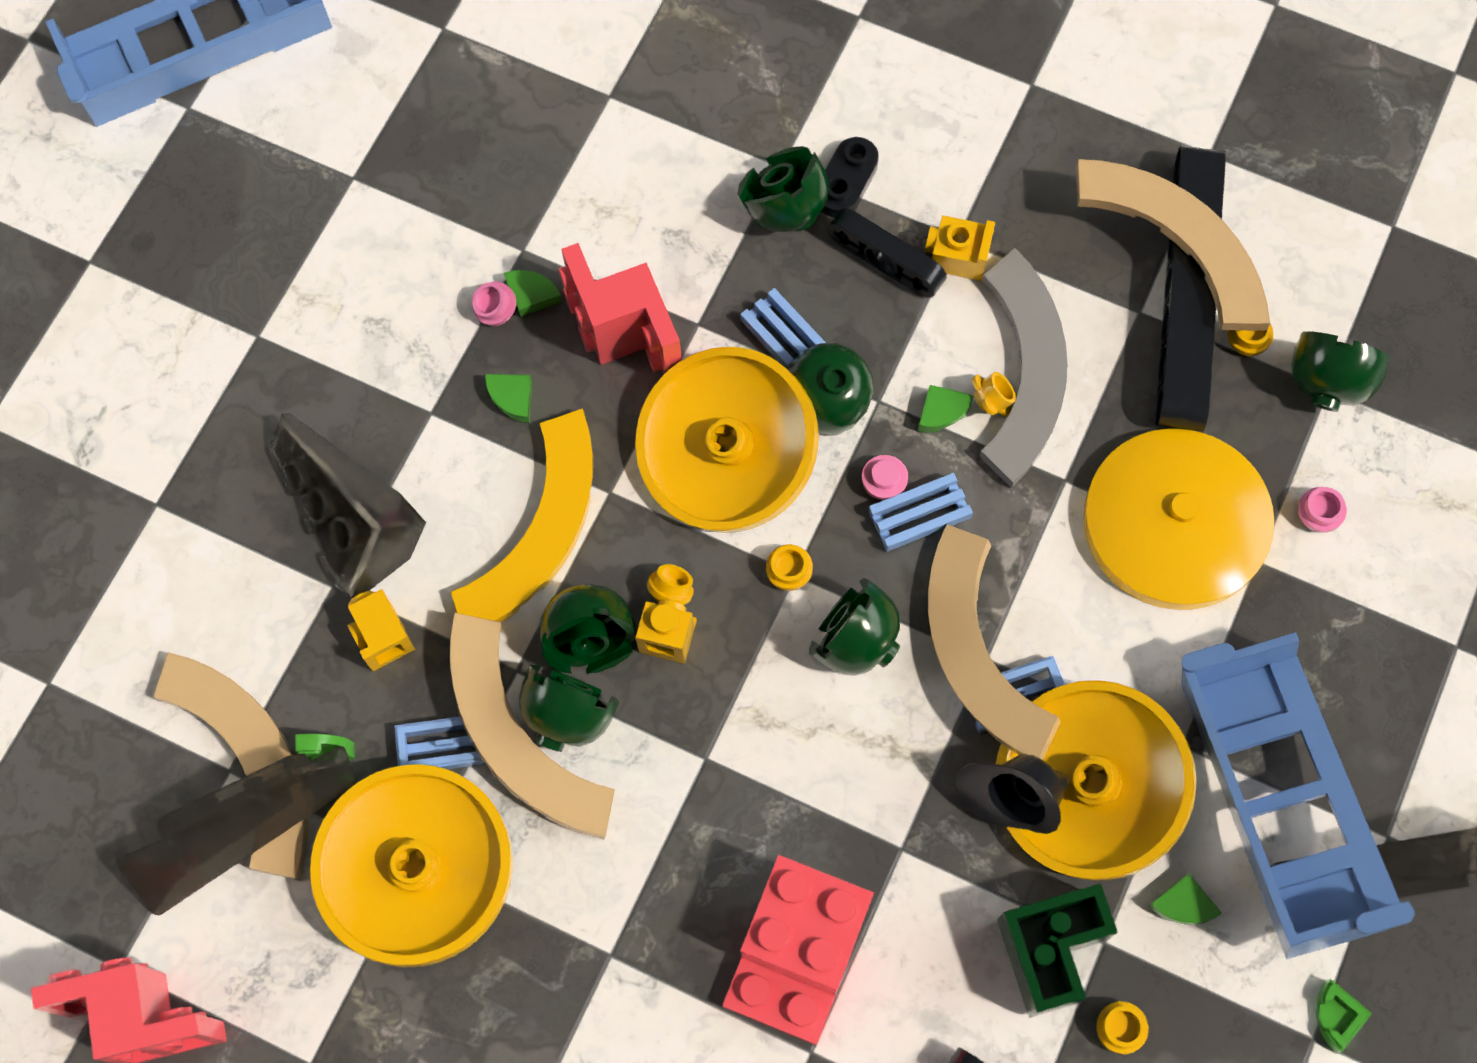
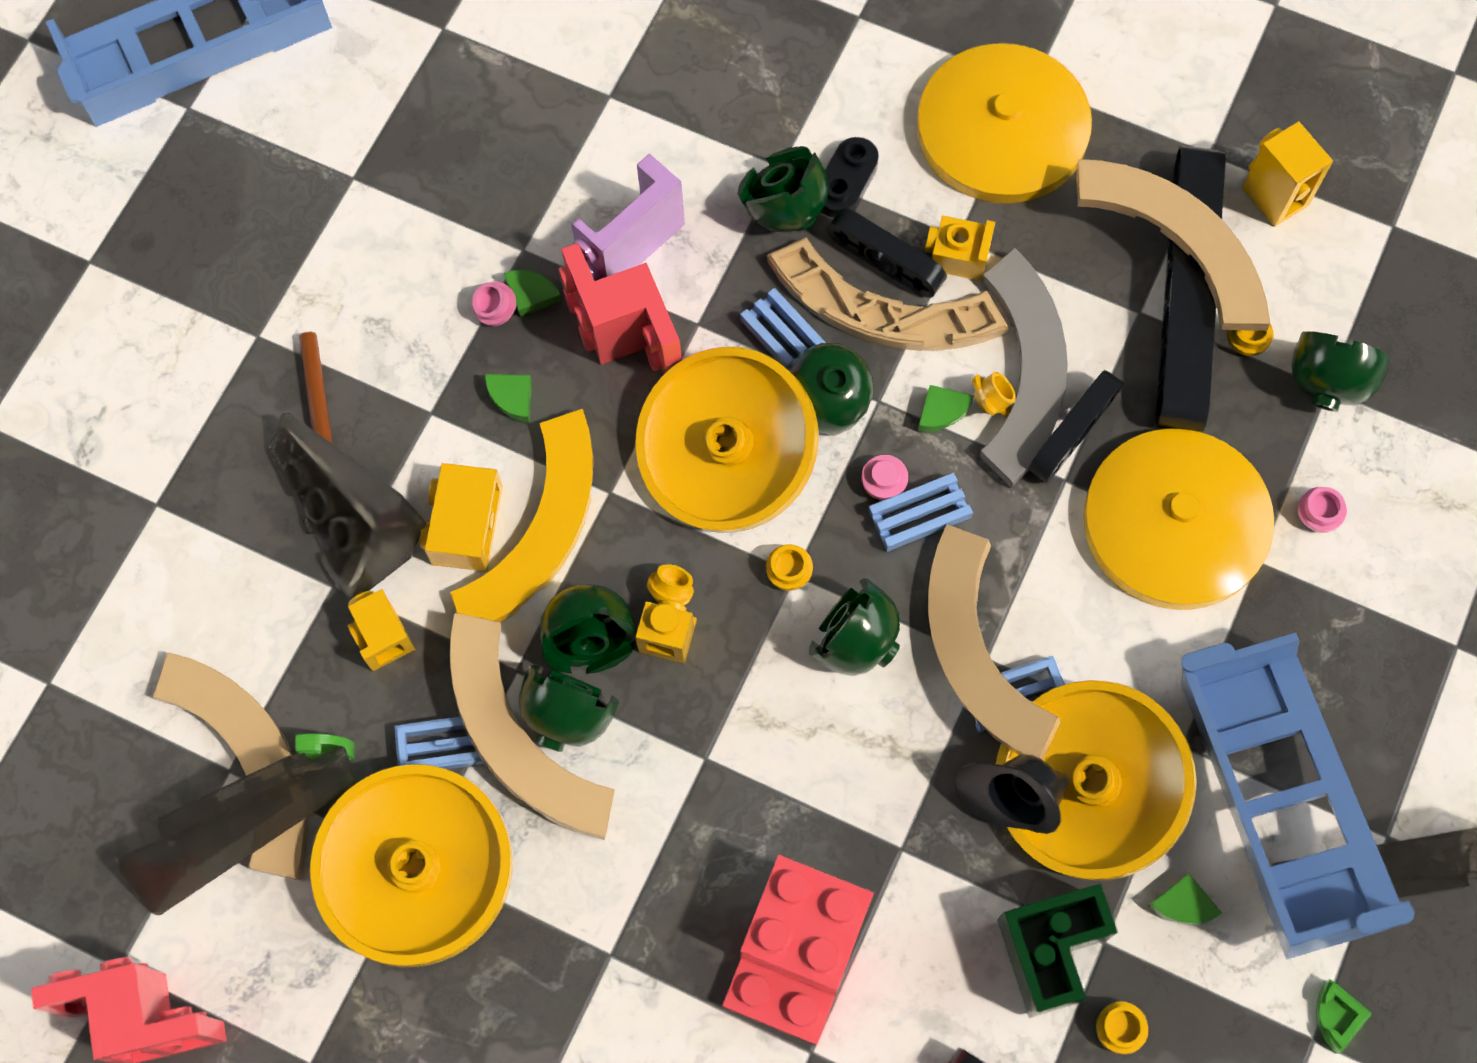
none -> dark orange bar [299,332,335,462]
none -> yellow brick [420,463,503,572]
none -> lavender panel [571,153,685,281]
none -> tan tile [767,237,1008,351]
none -> yellow dish [917,43,1092,203]
none -> black beam [1028,369,1124,483]
none -> yellow brick [1242,121,1333,227]

